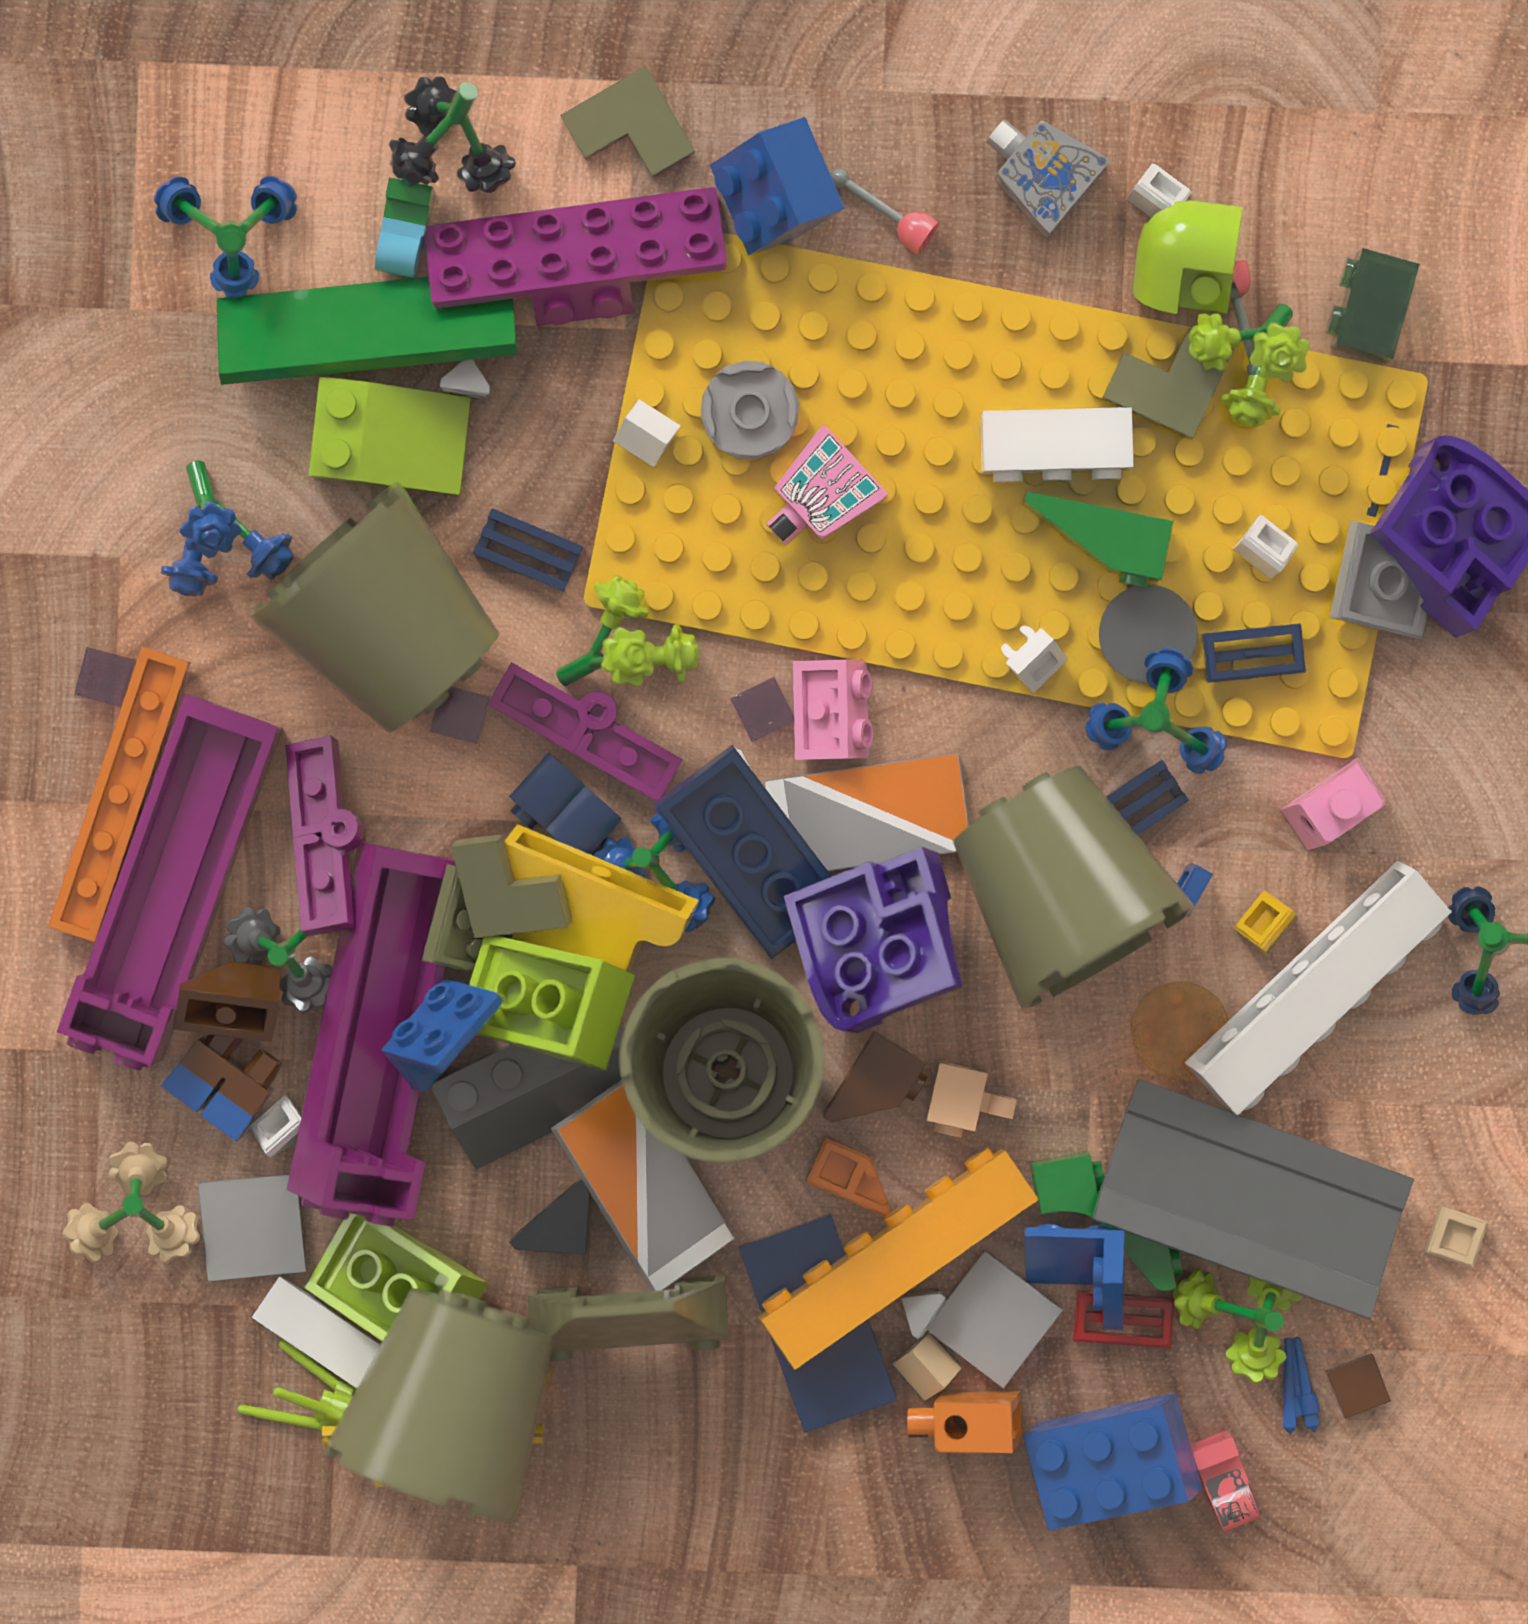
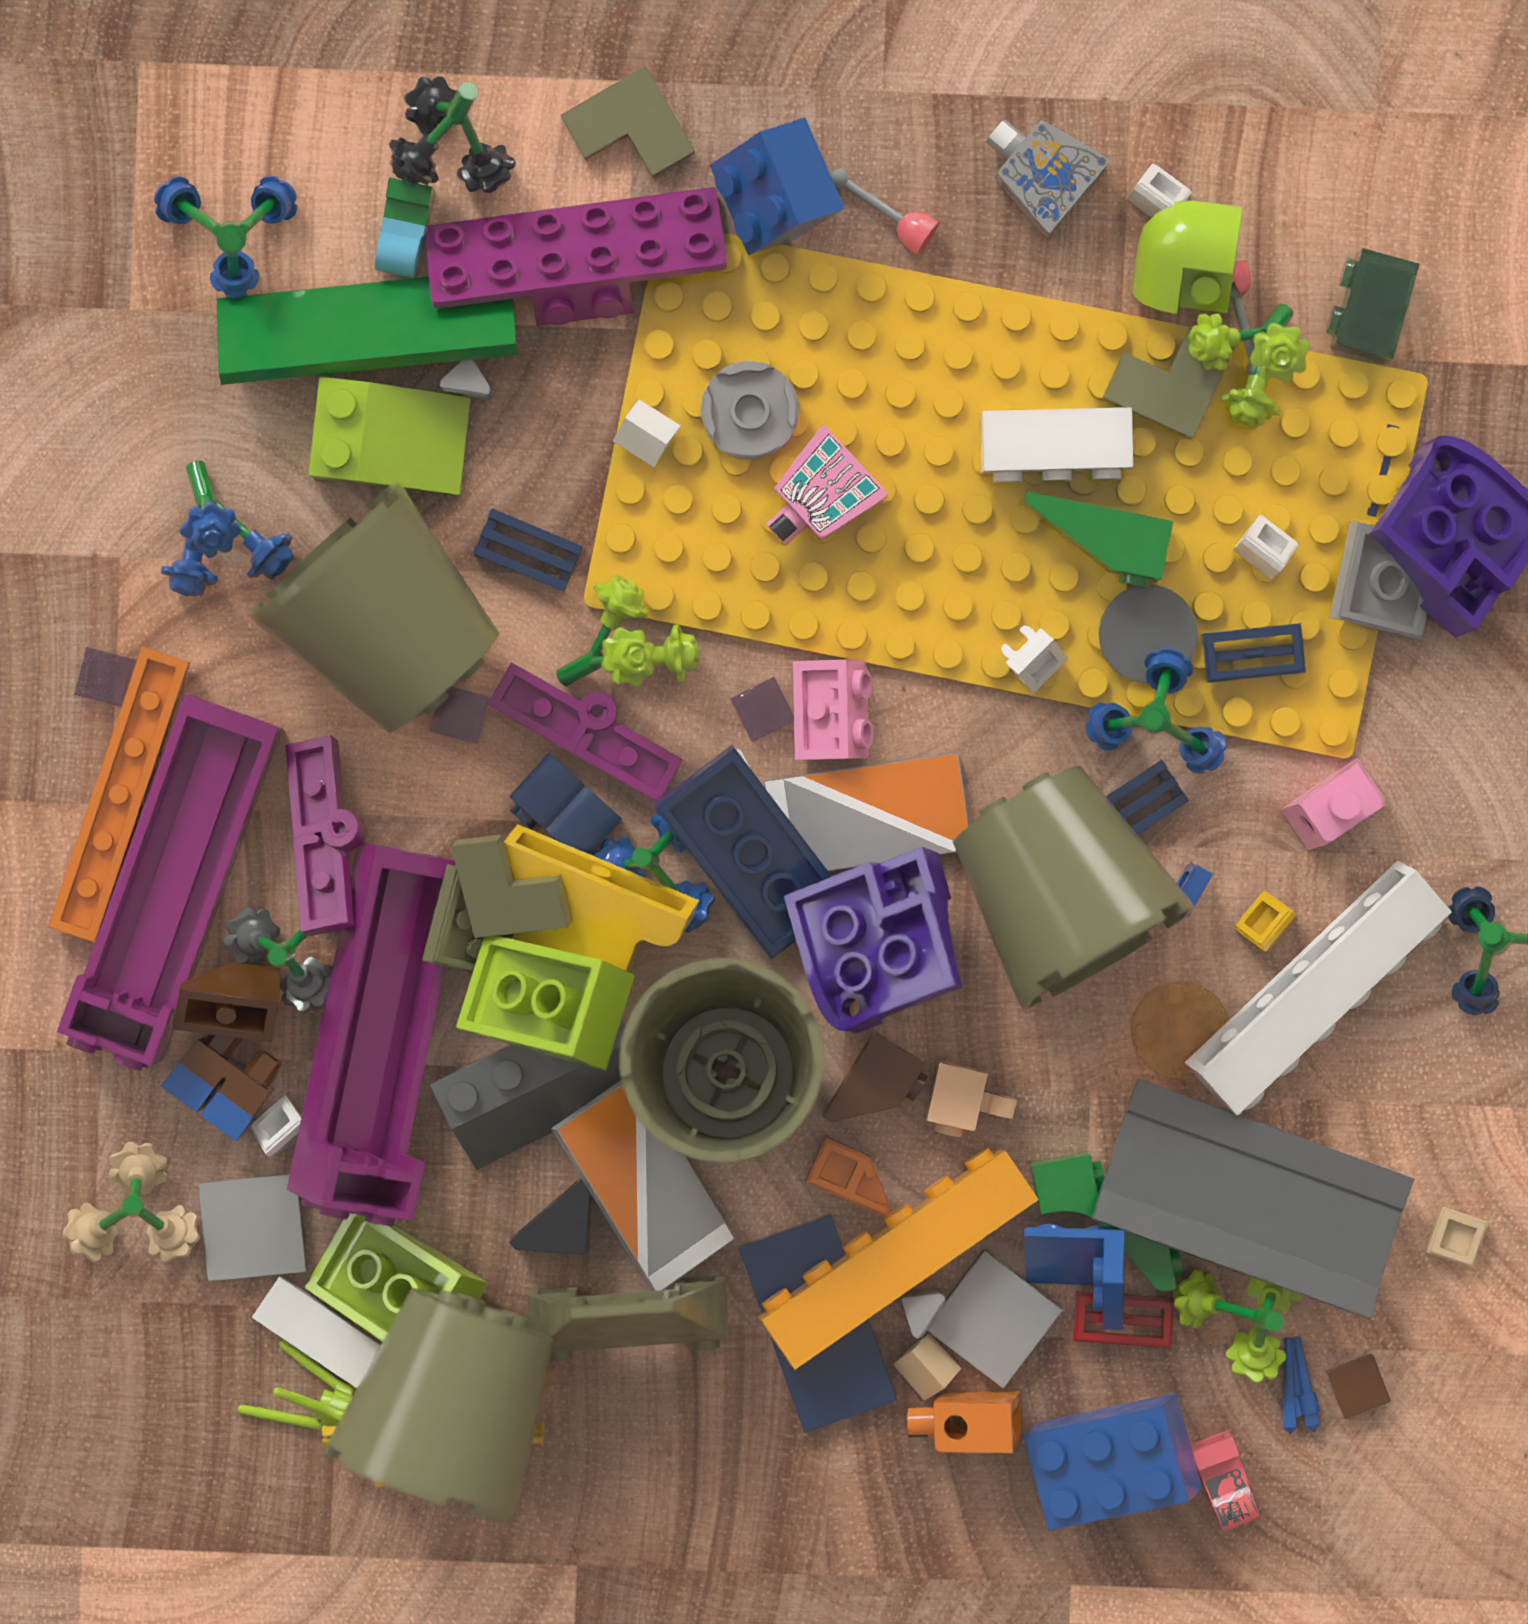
blue bracket [381,978,503,1093] -> none

